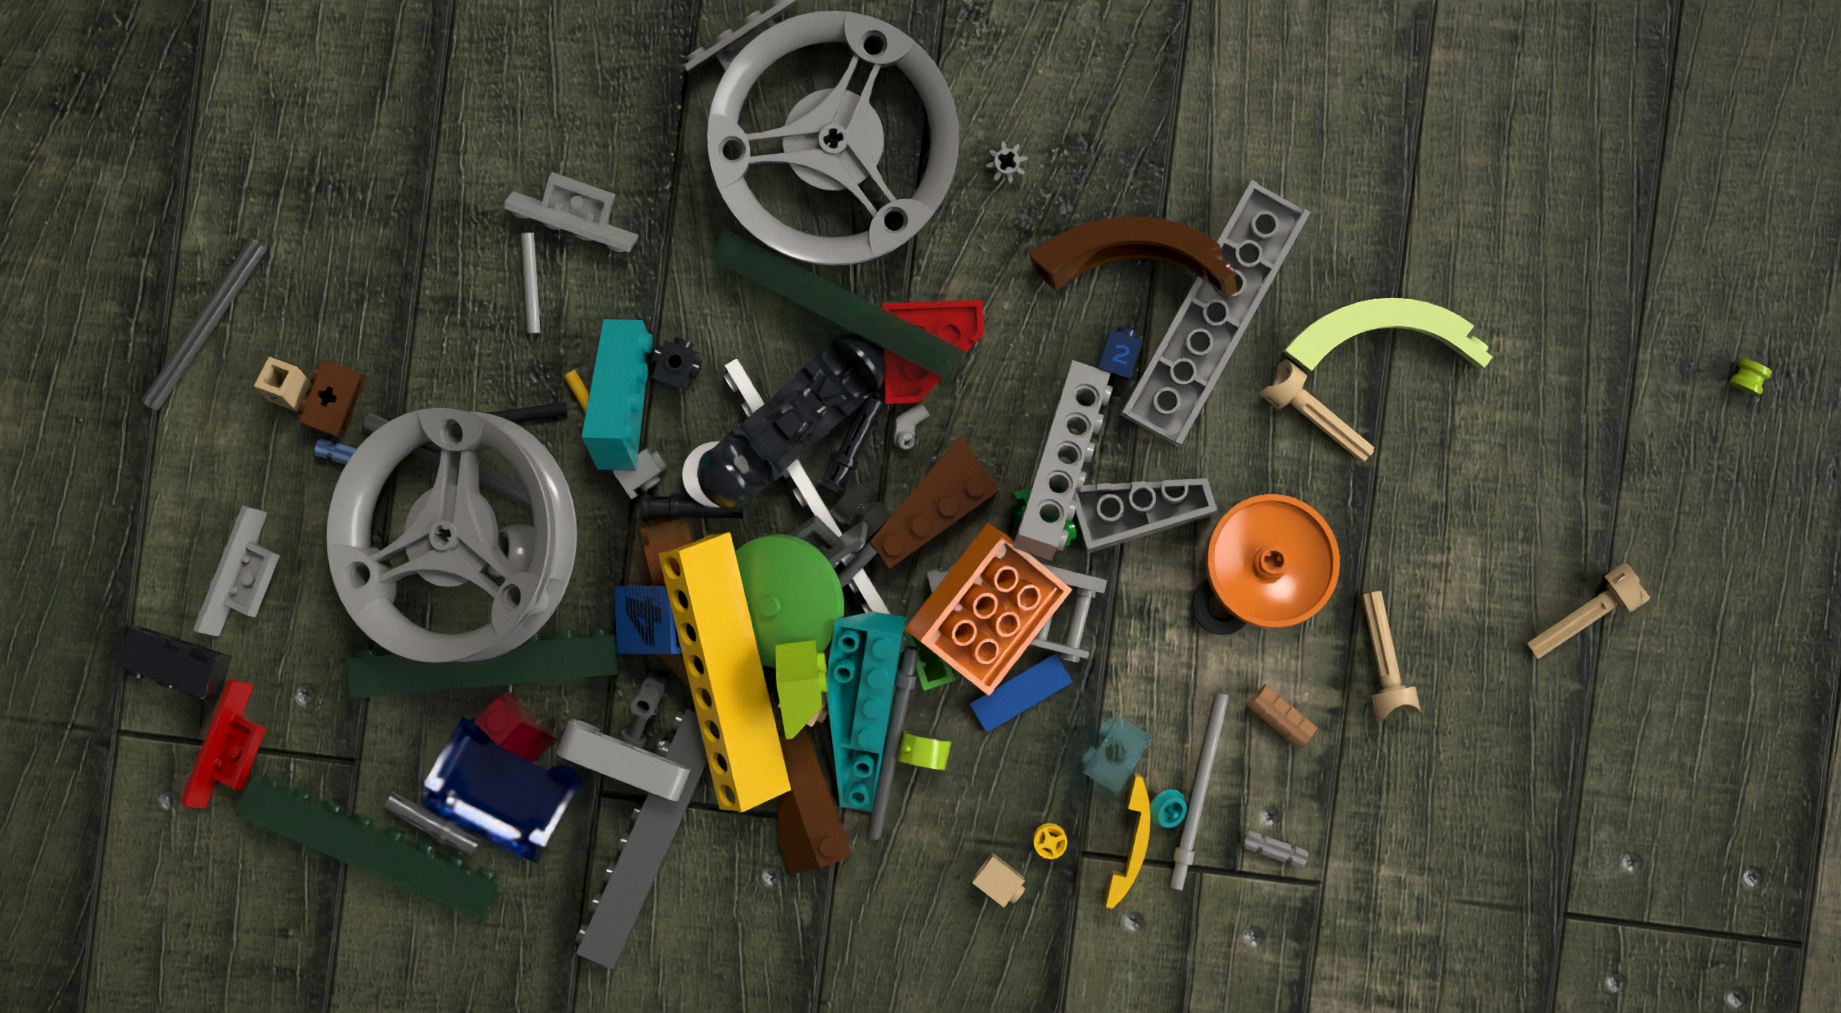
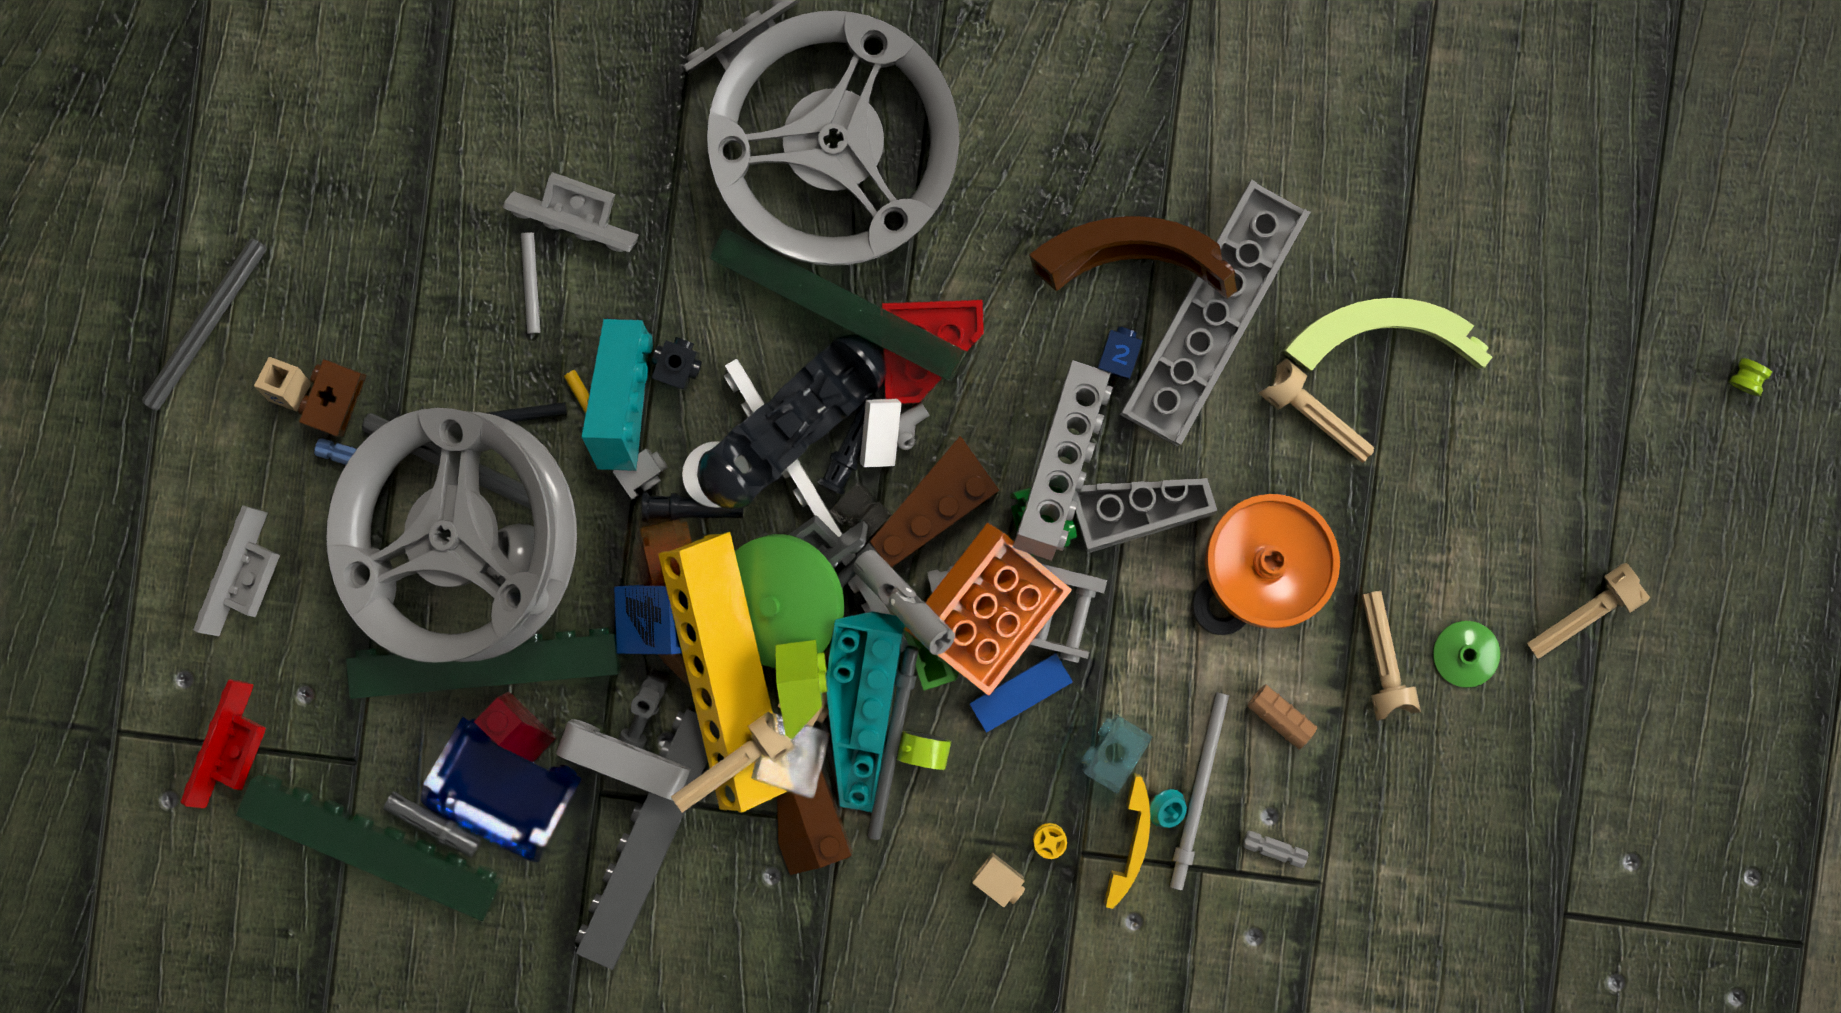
black wedge [117,625,232,699] -> none
light grey gear [986,141,1028,184] -> none
none -> tan piece [671,711,795,813]
none -> clear tile [751,713,830,798]
none -> light grey piece [853,550,955,655]
none -> white tile [860,399,901,467]
none -> bright green dish [1433,621,1500,687]

